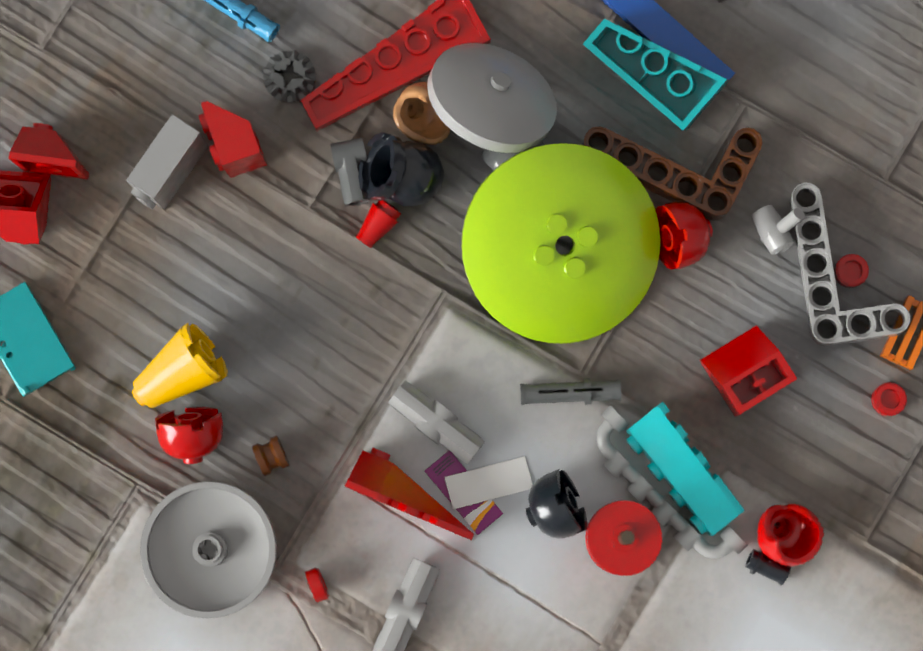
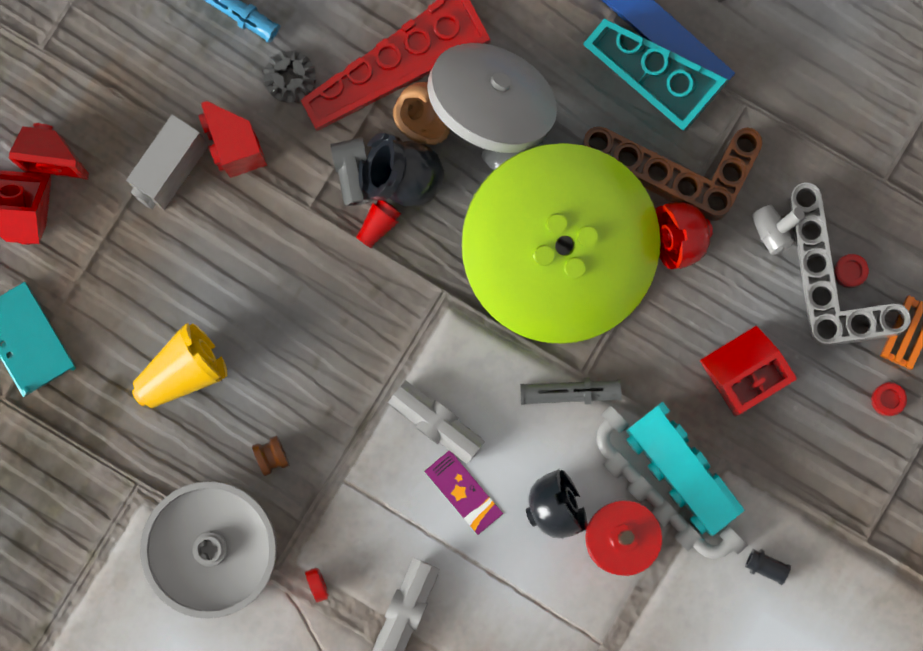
red cylinder [155,407,223,464] -> none
red wedge [344,447,474,541] -> none
white sticker [445,456,533,509] -> none
red piece [757,504,824,566] -> none

